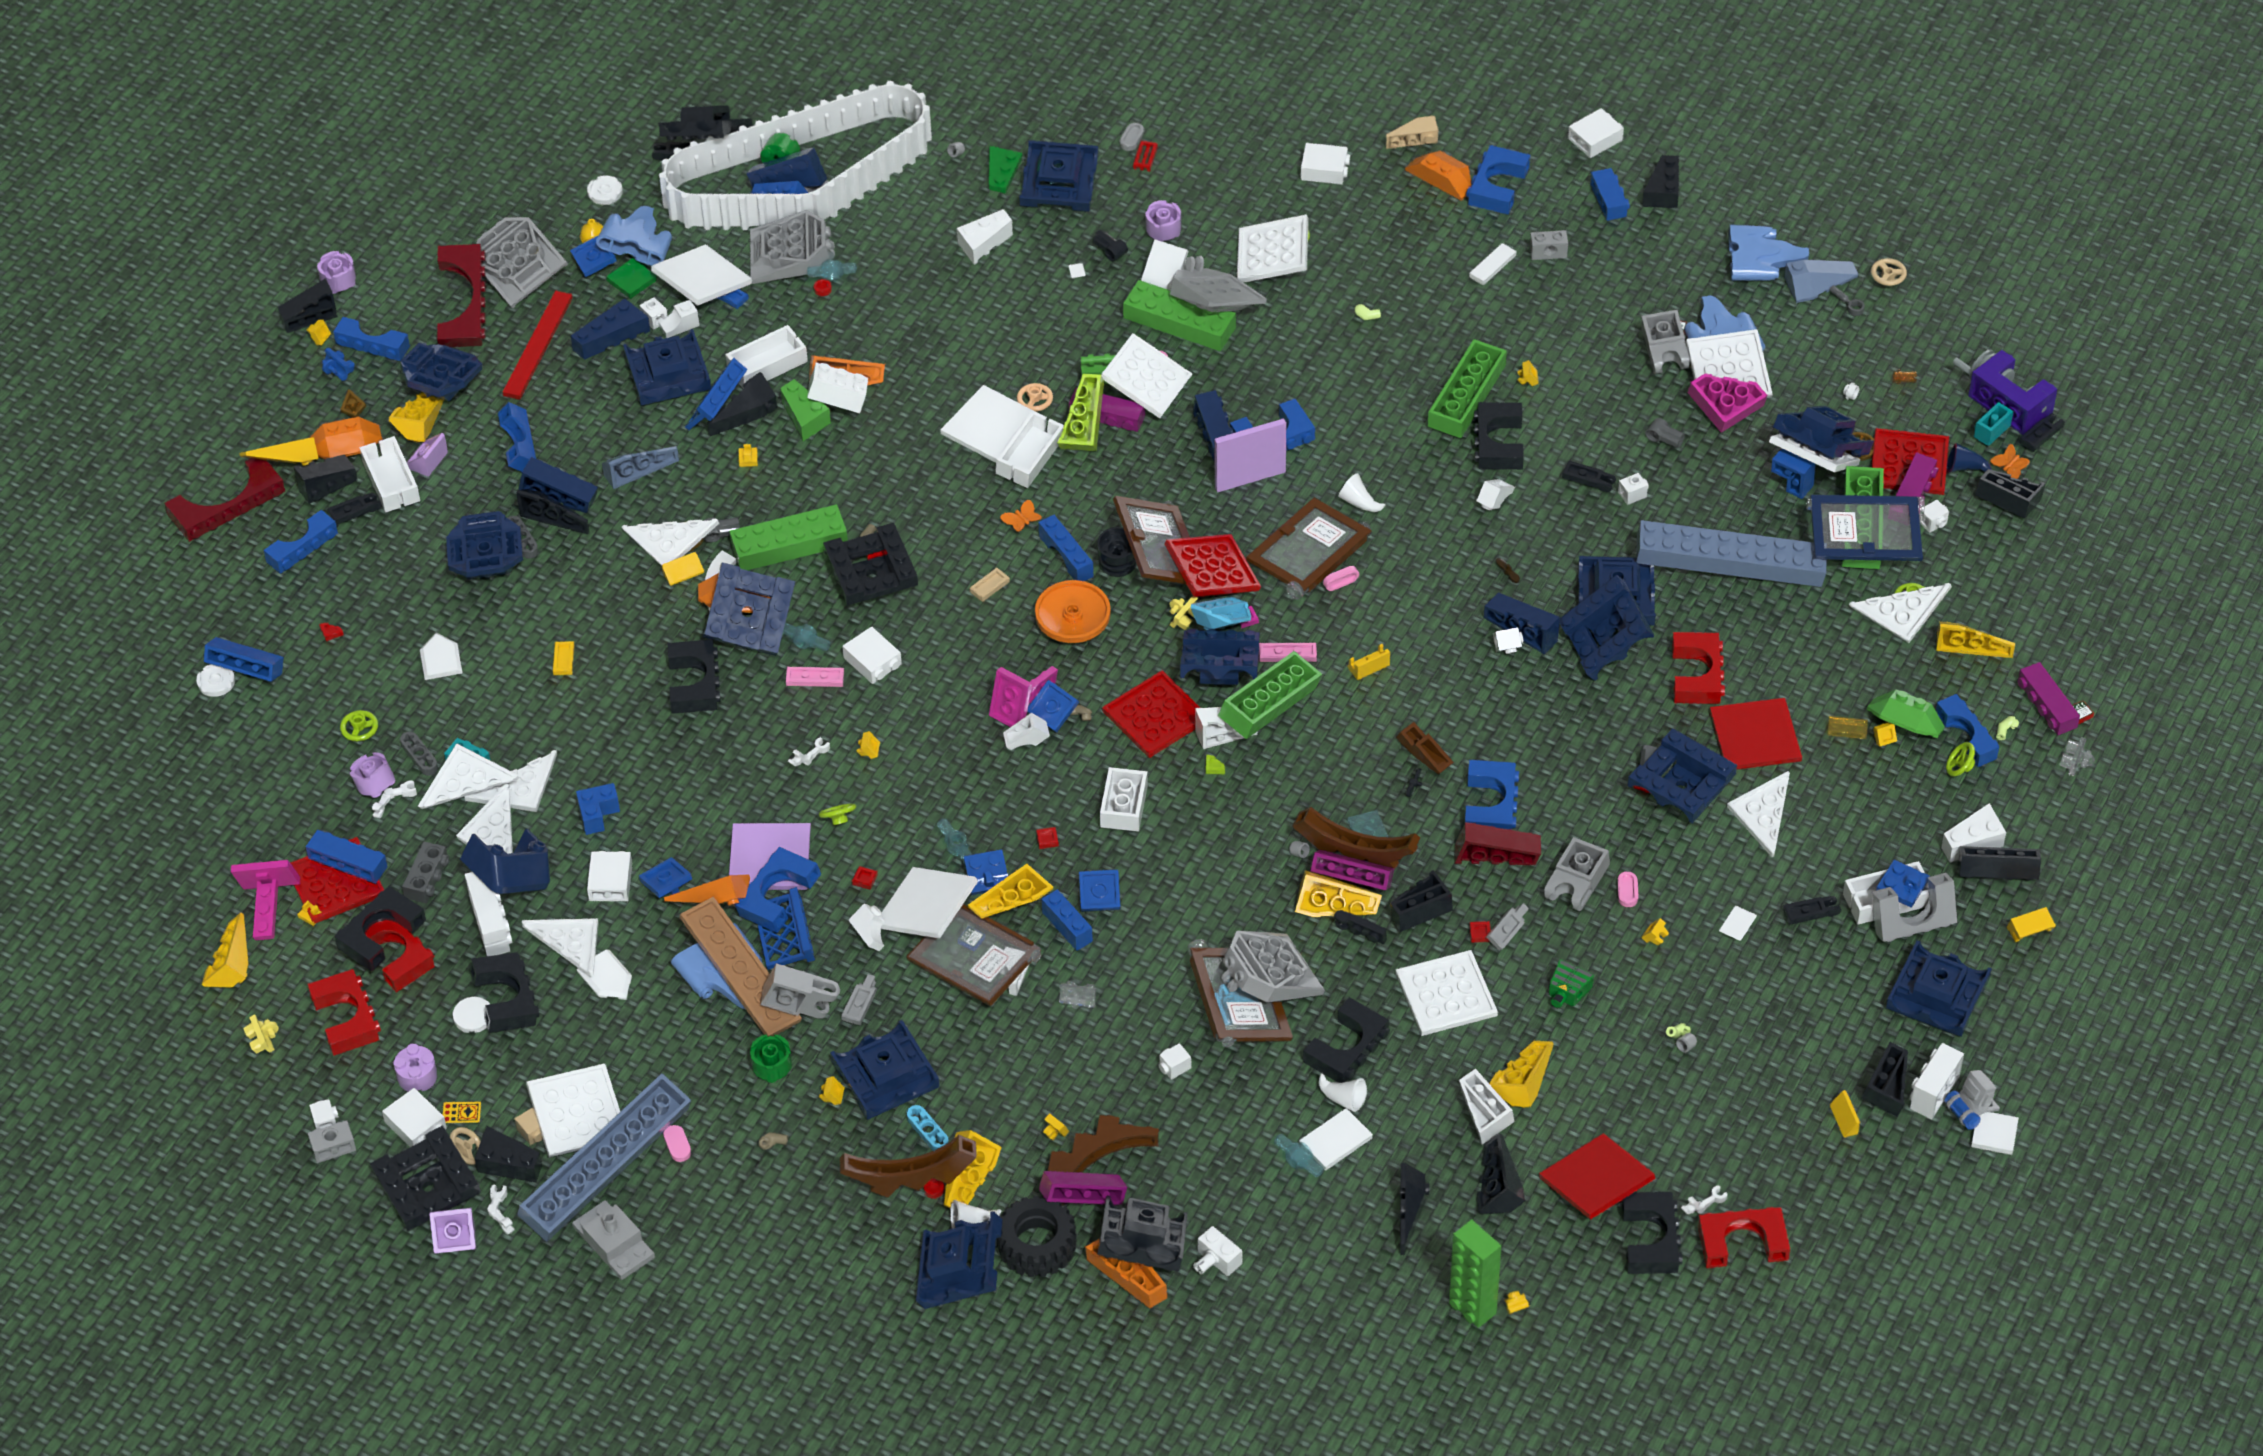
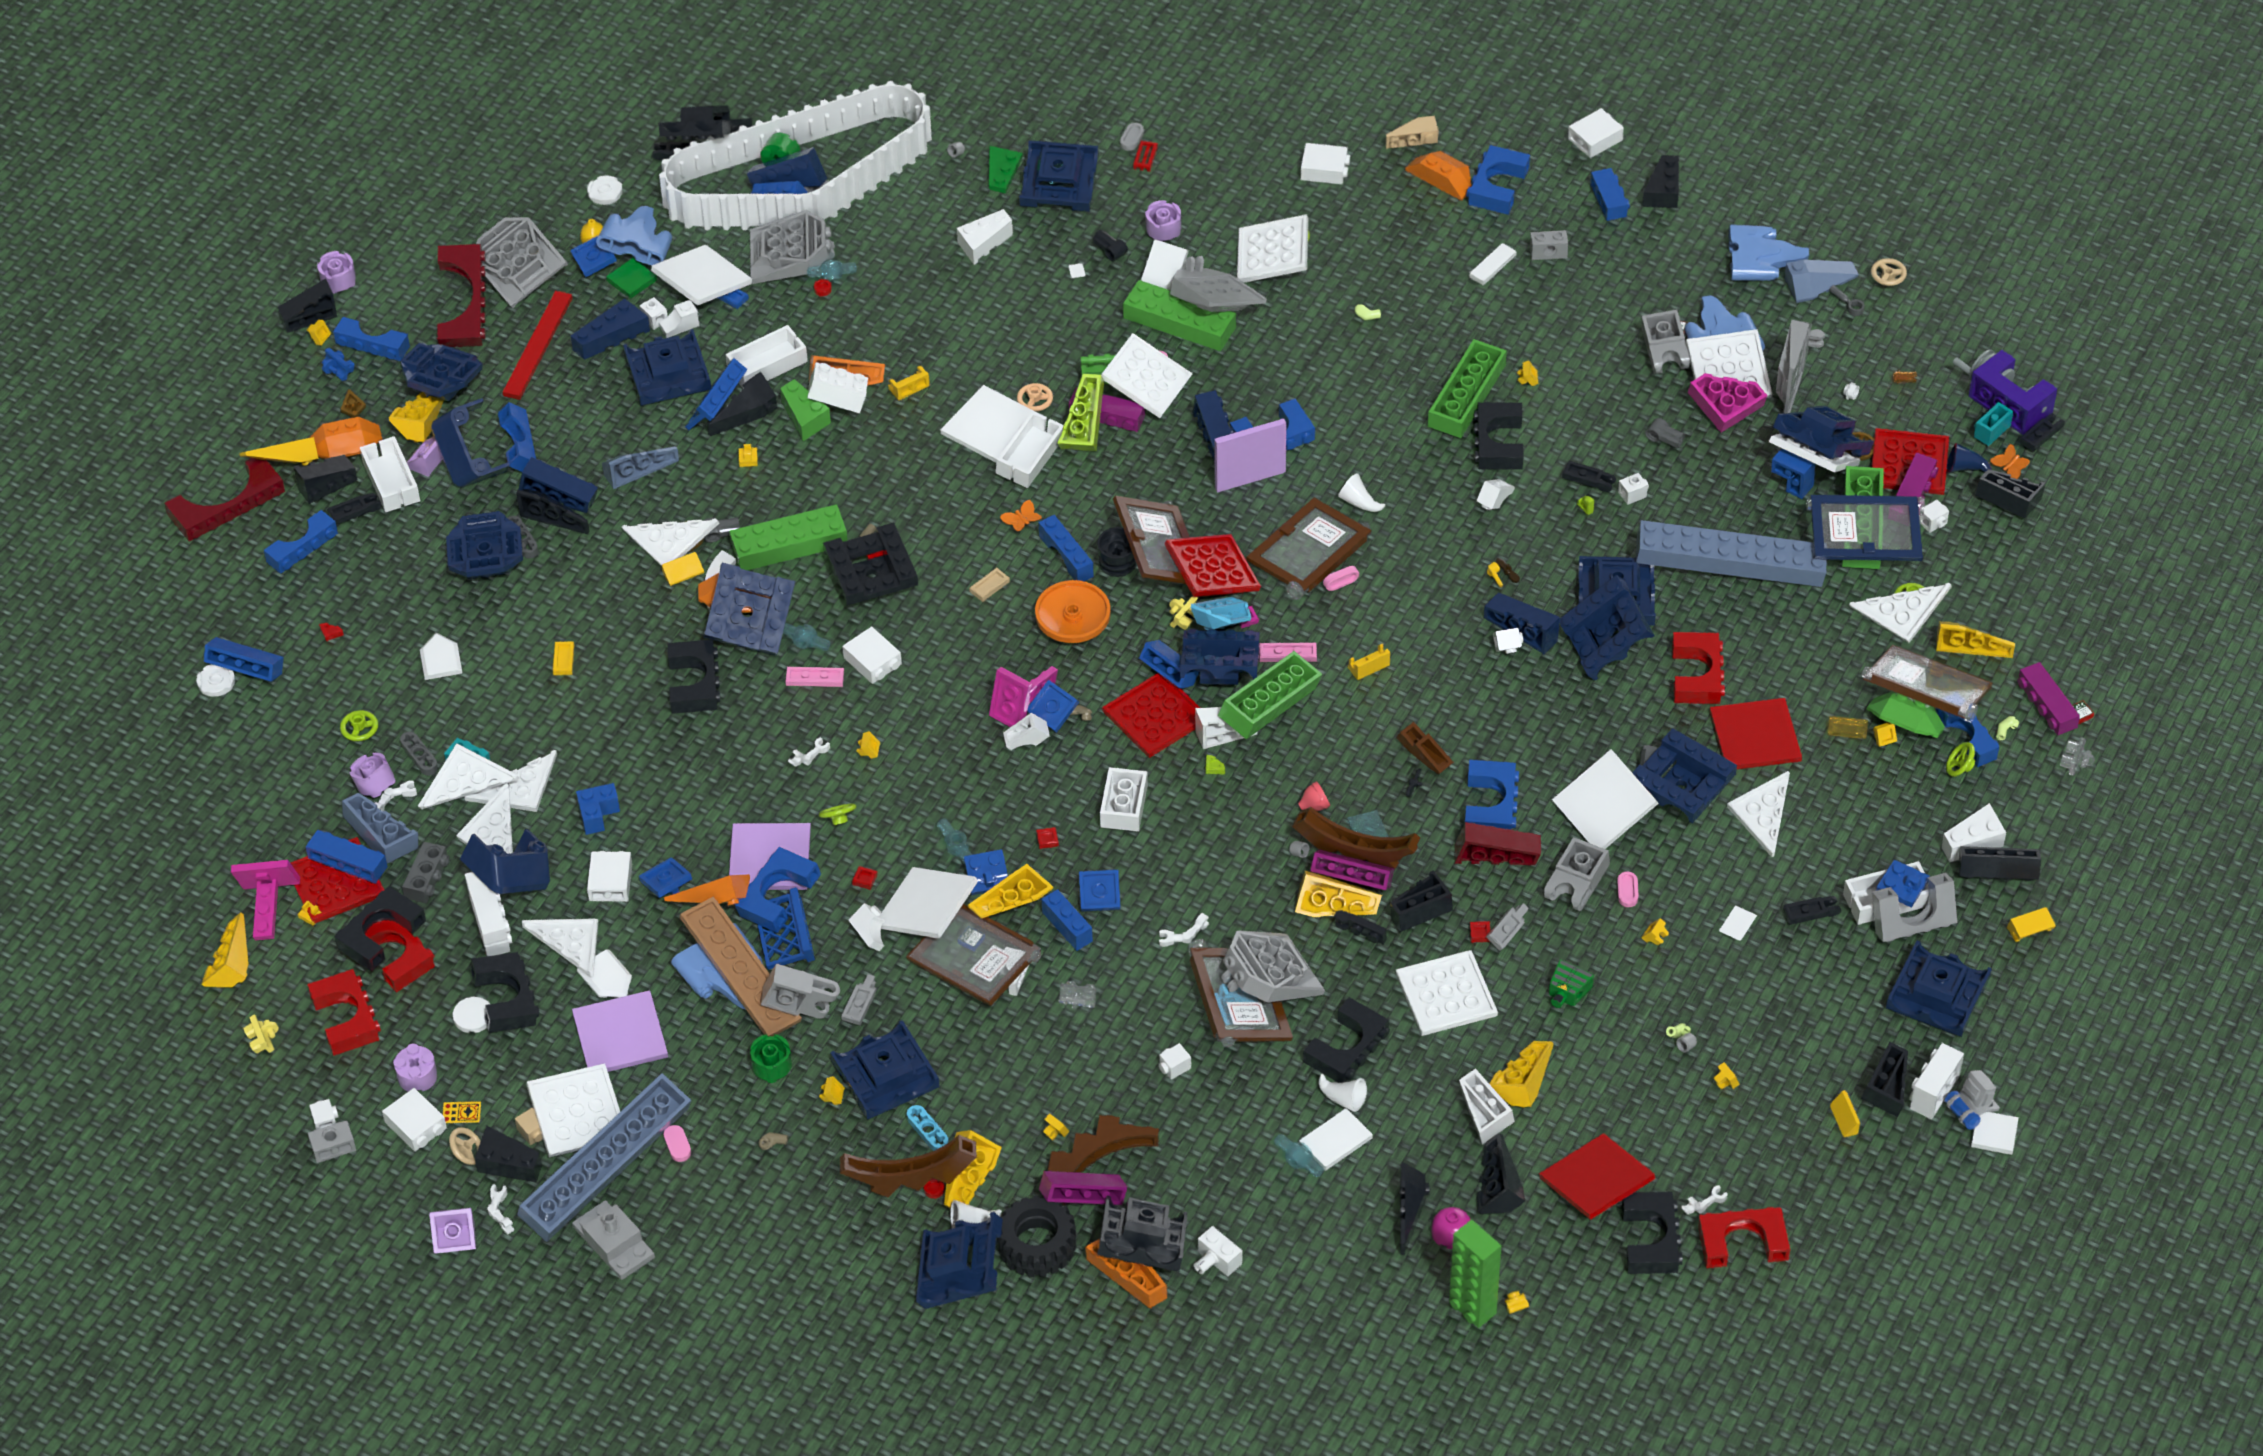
black piece [369,1125,481,1231] -> none
none -> sand blue wedge [342,793,418,863]
none -> dark blue windscreen [431,398,510,488]
none -> lavender tile [572,990,668,1072]
none -> yellow hinge [888,366,930,401]
none -> blue brick [1139,640,1199,689]
none -> white piece [1159,913,1209,947]
none -> coral helmet [1298,781,1330,811]
none -> dark pink cylinder [1431,1207,1471,1250]
none -> yellow hand [1487,562,1503,588]
none -> white tile [1552,749,1659,849]
none -> lime tile [1577,496,1594,515]
none -> yellow tile [1714,1062,1740,1089]
none -> light grey hinge [1776,320,1825,413]
none -> clear door [1862,645,1993,723]

